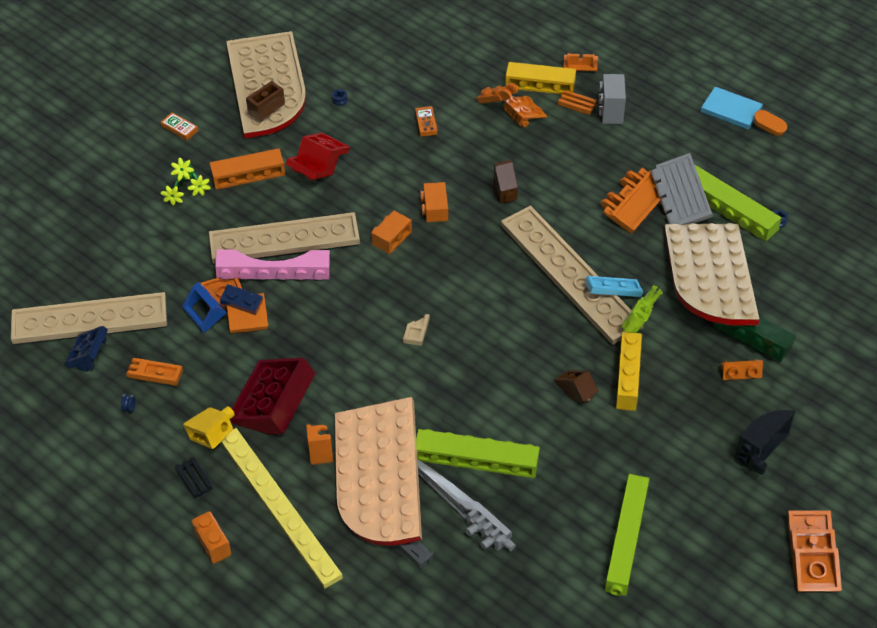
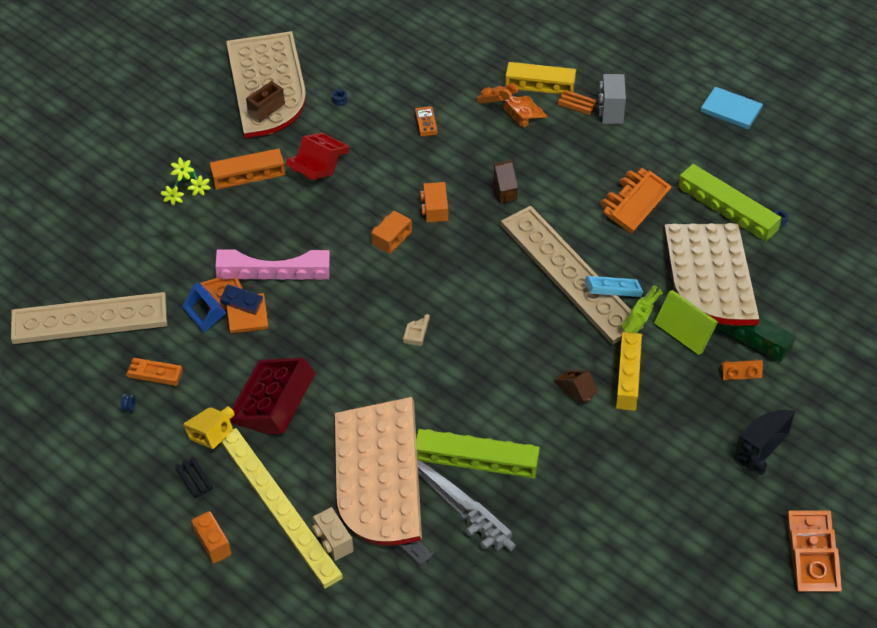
dark blue piece [65,326,108,372] -> none
tile [160,112,198,141] -> none
tan plate [209,212,360,264] -> none
orange hinge [306,424,333,465] -> none
orange hinge [564,53,598,71] -> none
lime brick [605,474,649,596] -> none
light grey hinge [651,153,713,225] -> none
orange tile [753,110,787,136] -> none
none -> tan brick [312,507,354,561]
none -> lime tile [654,290,718,355]

